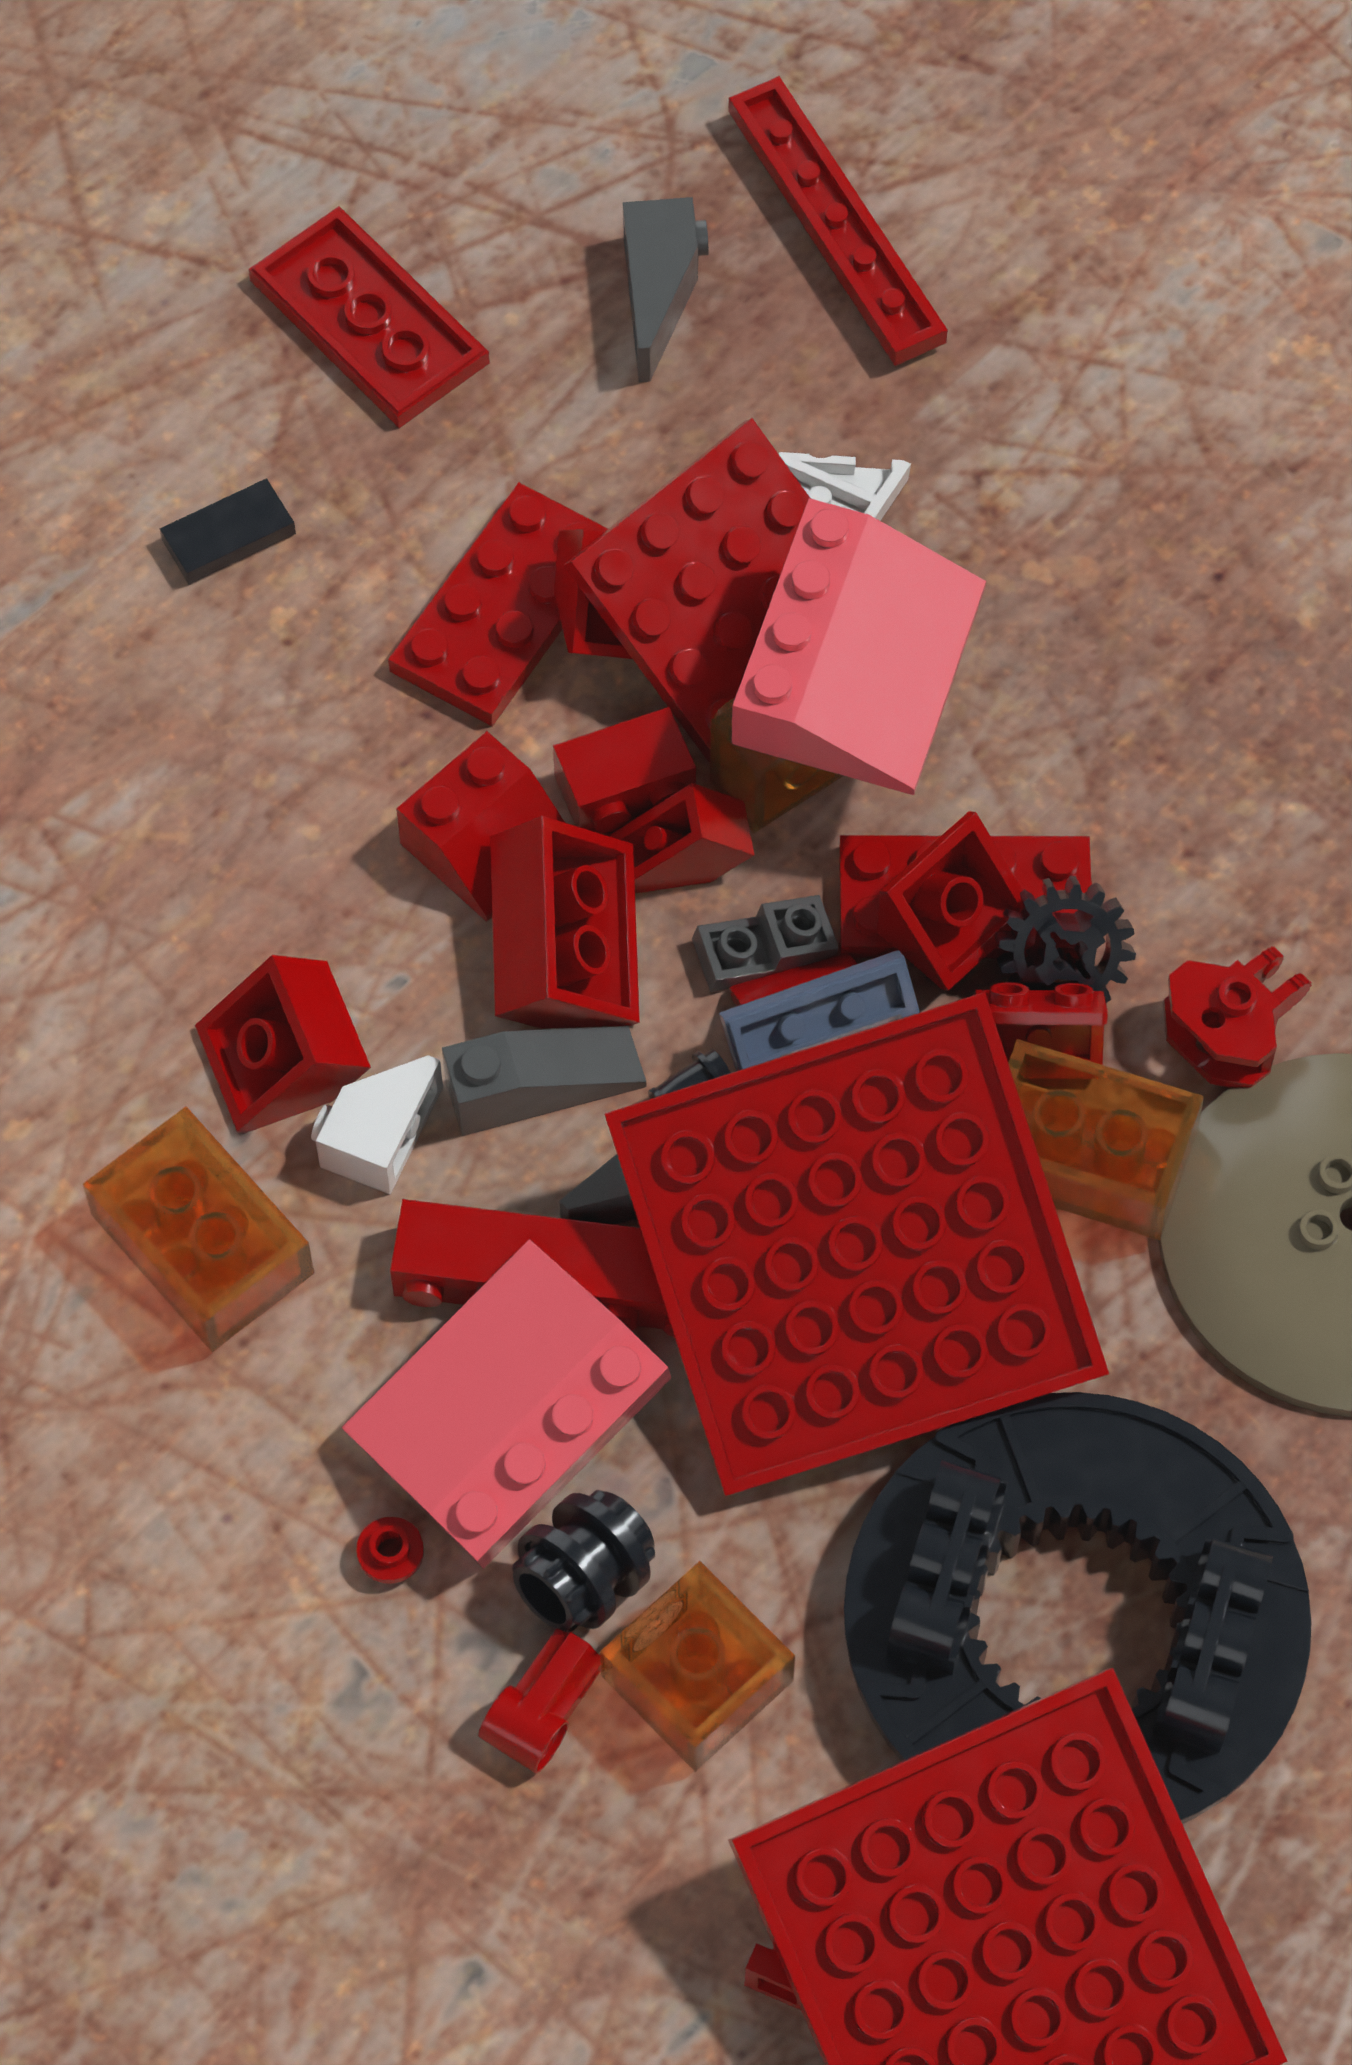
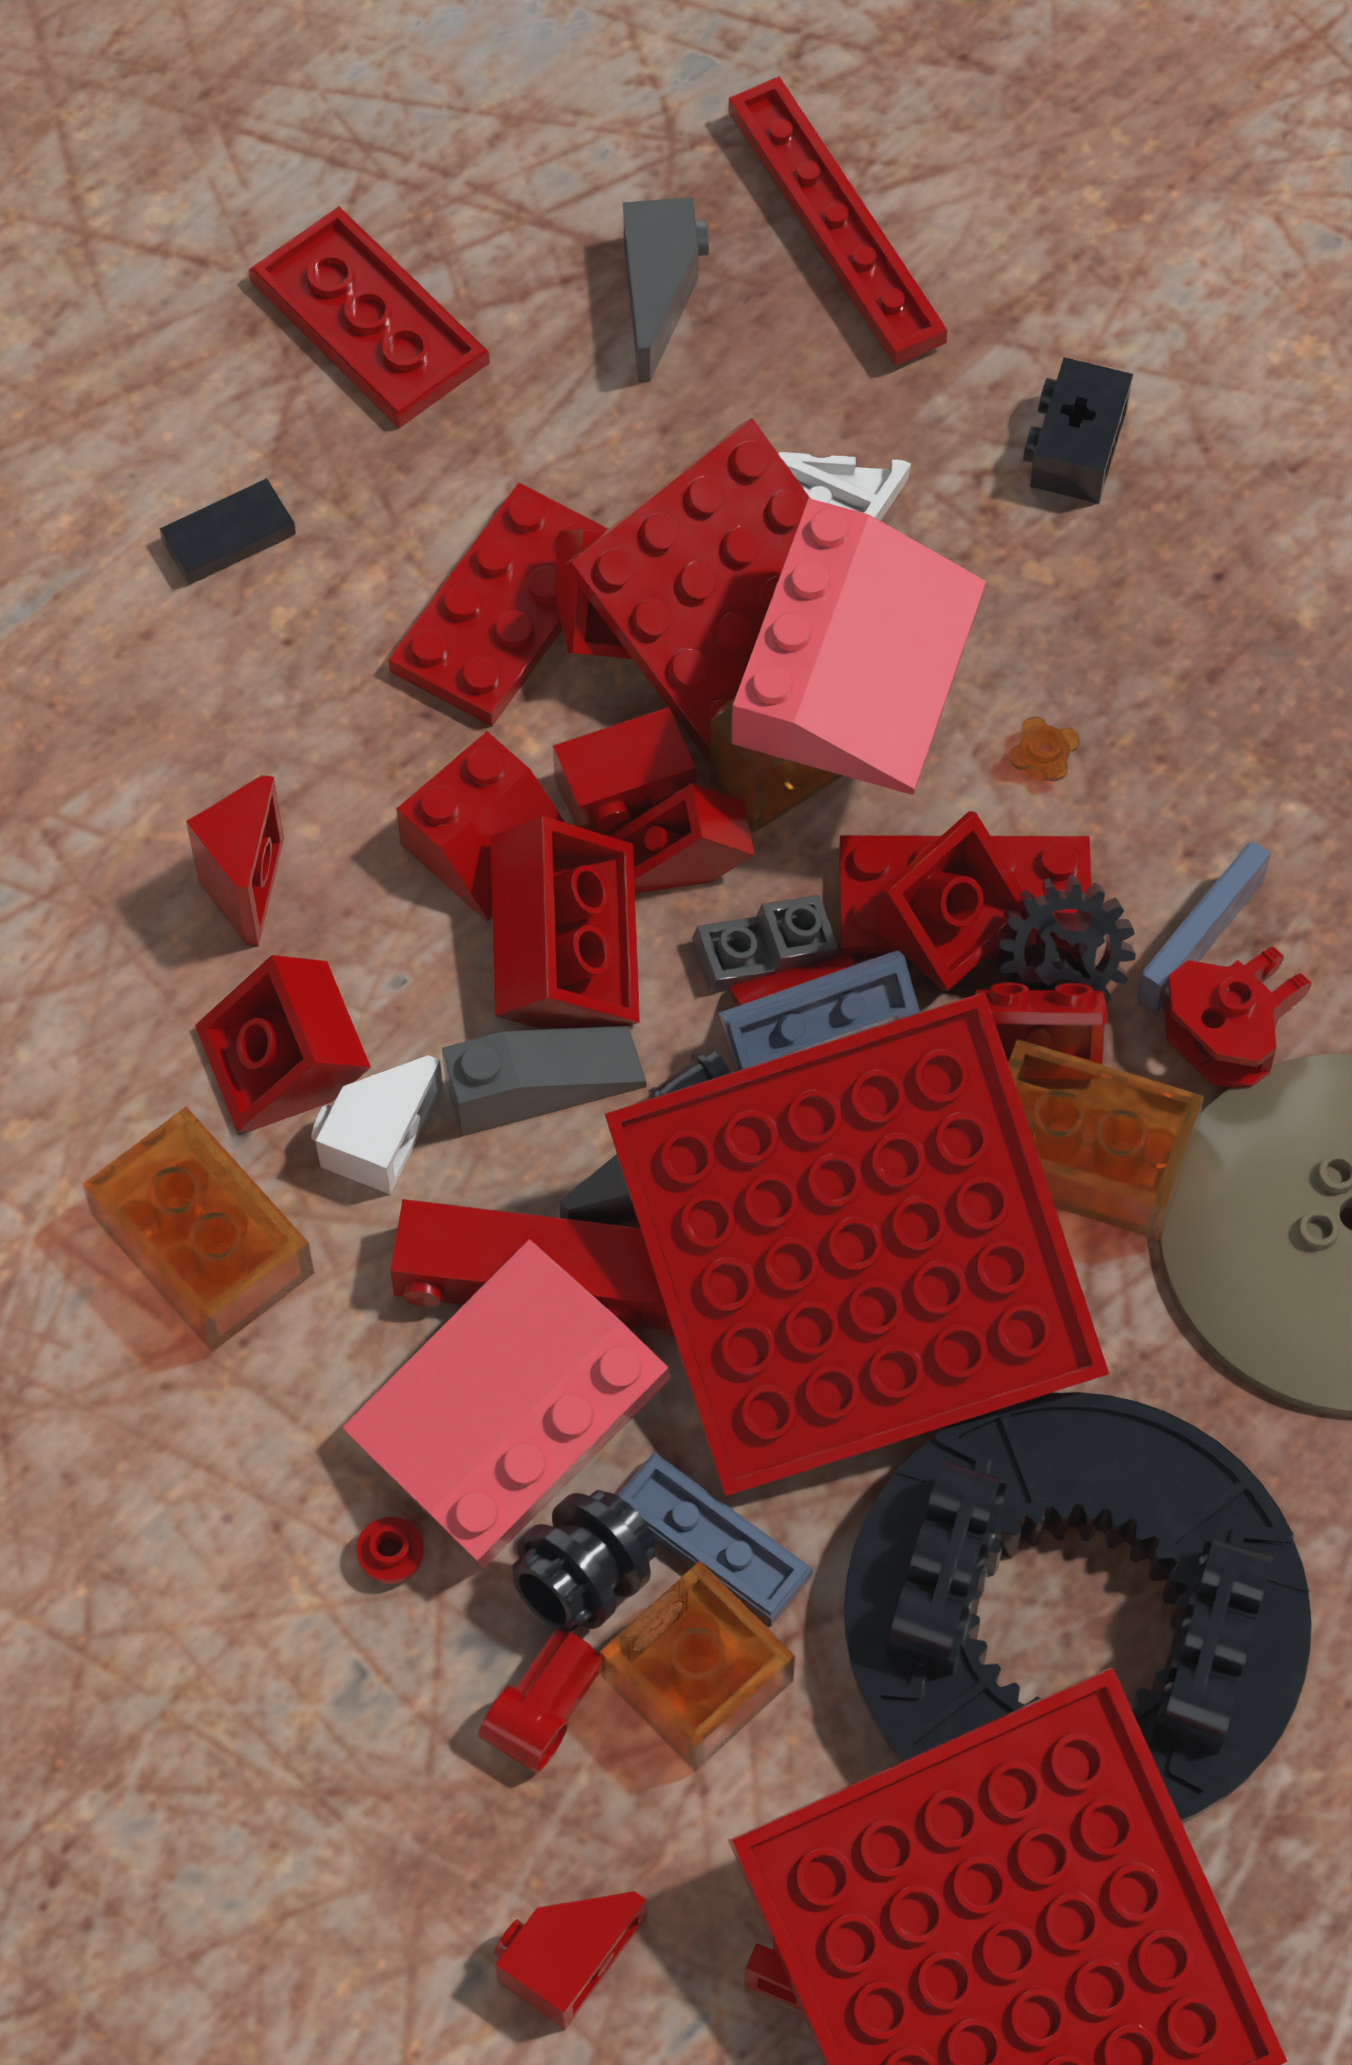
none -> red slope [186,775,284,946]
none -> red slope [493,1891,647,2030]
none -> sand blue tile [617,1452,813,1627]
none -> clear orange plate [1009,716,1080,781]
none -> black brick [1023,357,1133,504]
none -> sand blue tile [1137,841,1271,1015]

